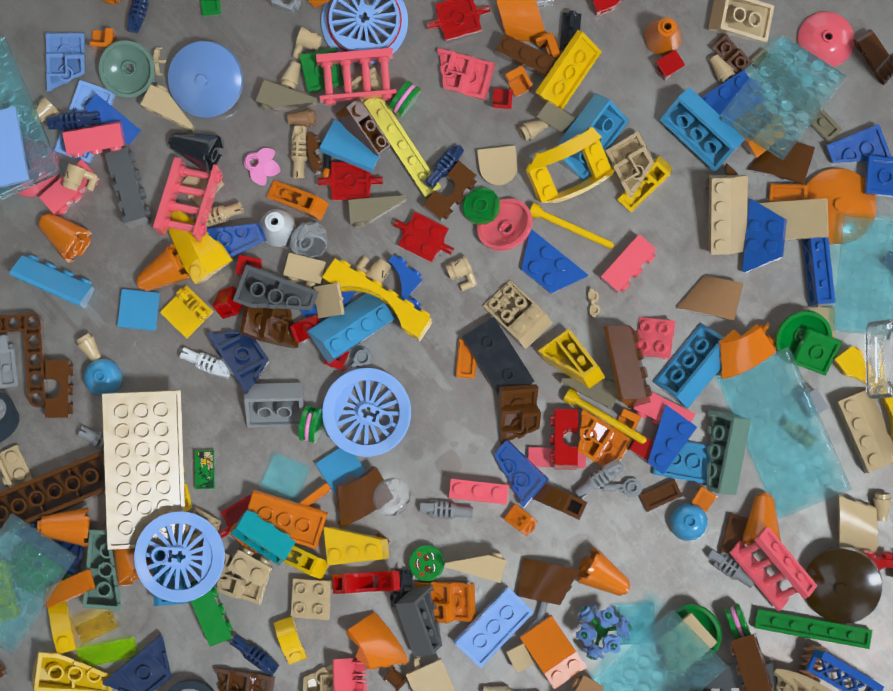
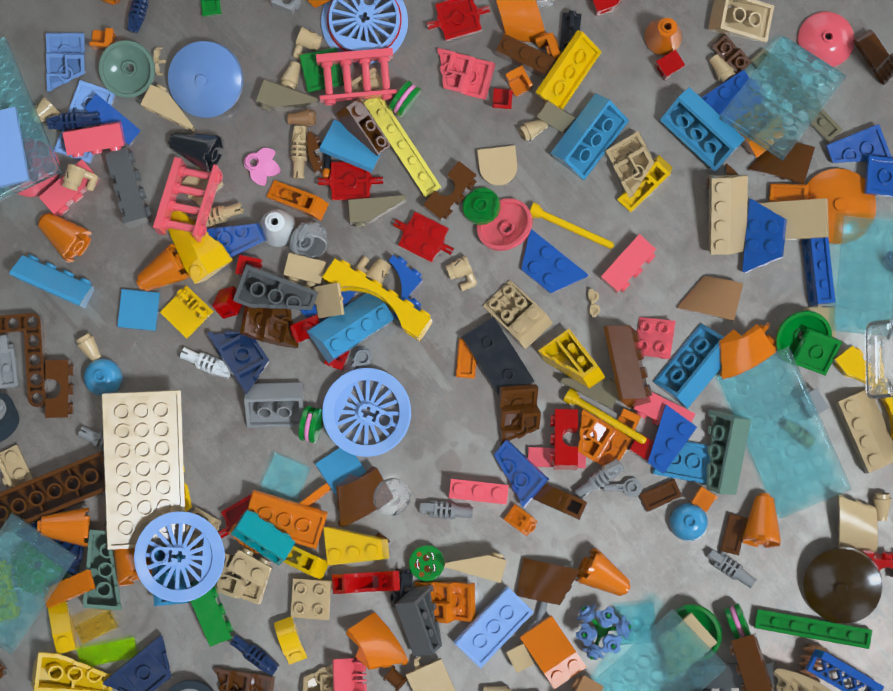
tile [195,450,215,489] -> none
dark blue hinge [424,145,464,189] -> none
yellow wedge [526,126,615,203] -> none
coral fence [729,526,818,612] -> none

